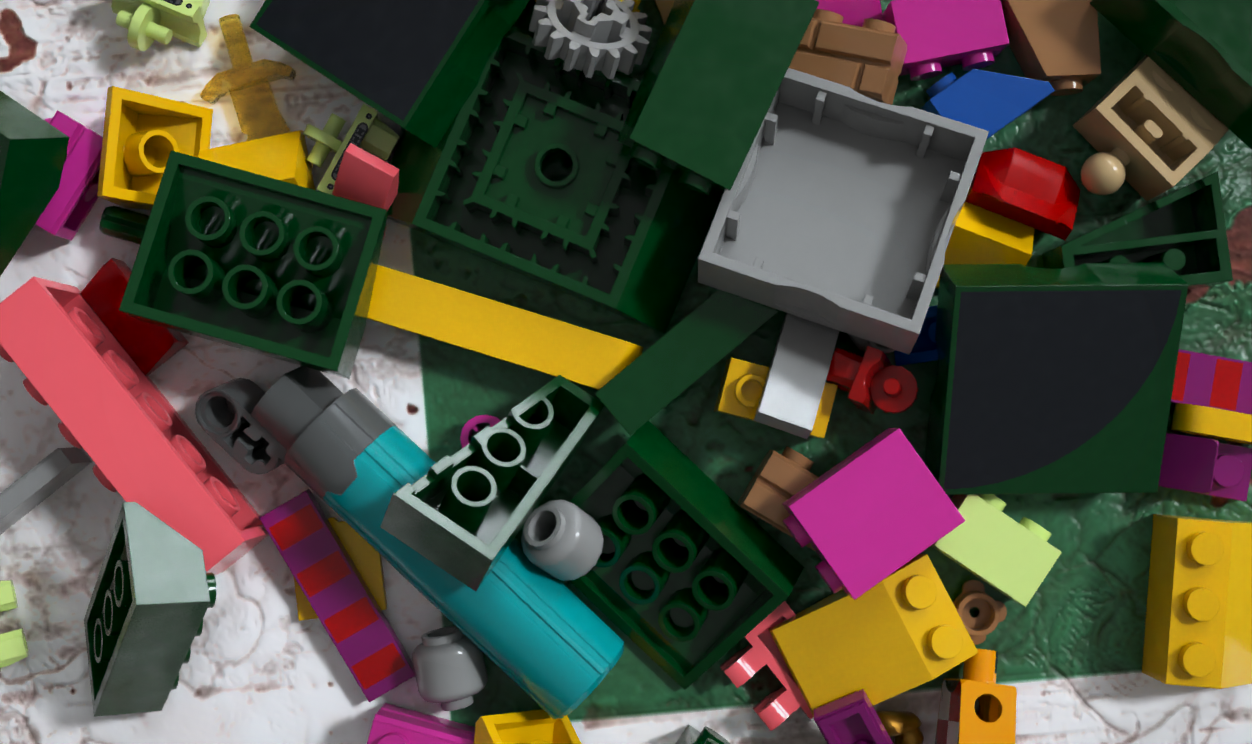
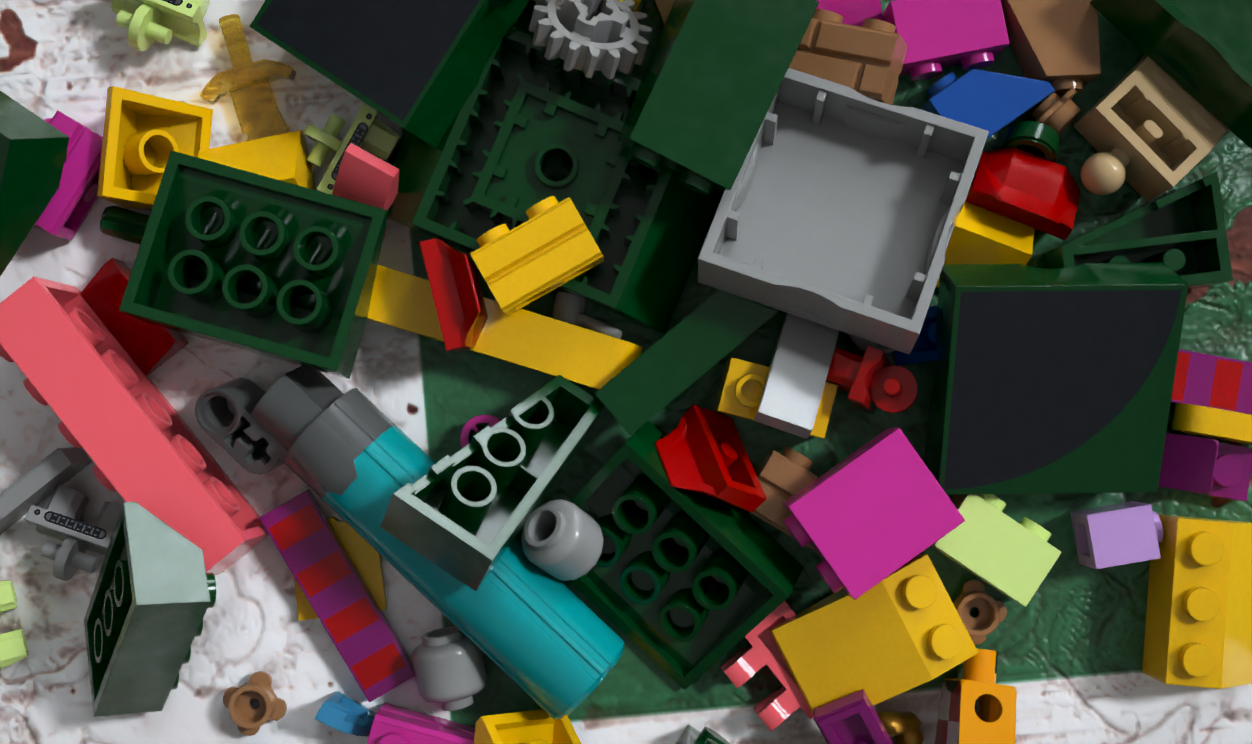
none -> light grey hips [24,484,122,581]
none -> medium nougat plate [223,671,287,736]
none -> dark azure tile [314,691,376,736]
none -> red slope [419,238,488,354]
none -> yellow brick [470,196,604,316]
none -> light grey hand [553,292,622,339]
none -> red slope [655,404,767,512]
none -> dark green tile [1002,121,1061,162]
none -> medium nougat plate [1031,88,1082,135]
none -> lavender brick [1070,501,1163,569]

